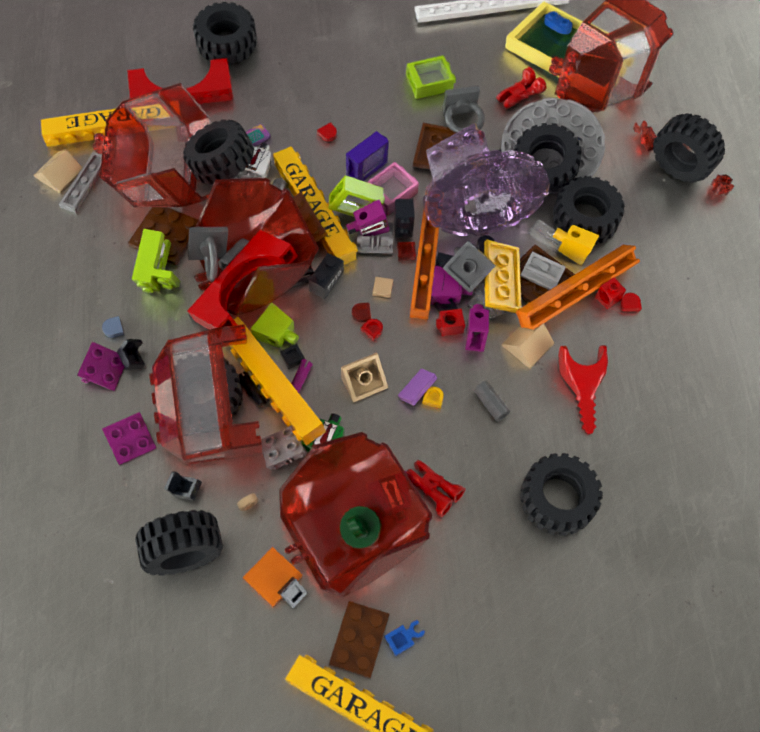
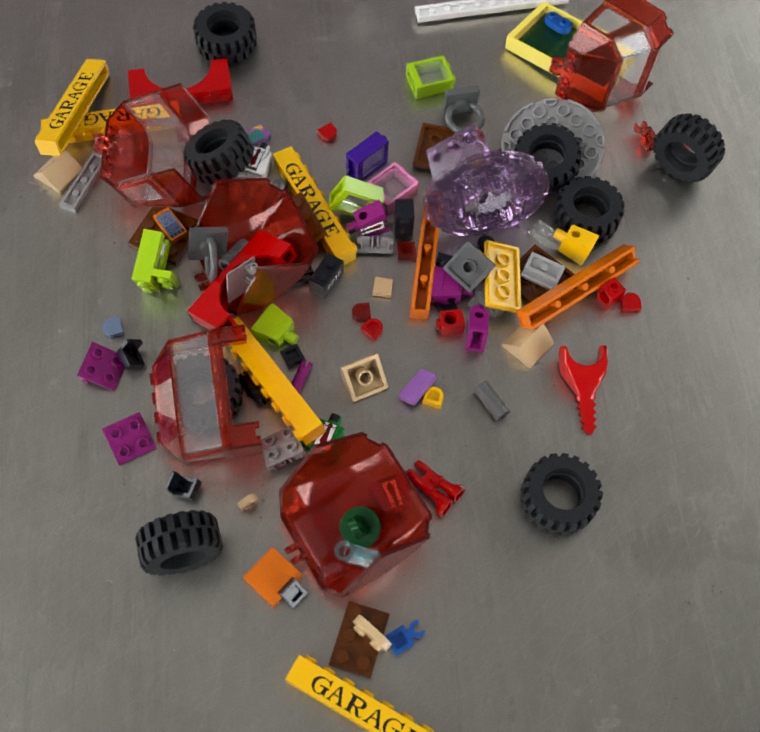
red piece [496,67,547,109] -> none
clear red gear [710,174,734,196] -> none
none -> yellow brick [35,59,110,156]
none -> tile [153,207,188,244]
none -> light grey hinge [226,256,260,303]
none -> clear light blue piece [335,541,380,570]
none -> tan plate [353,615,392,652]

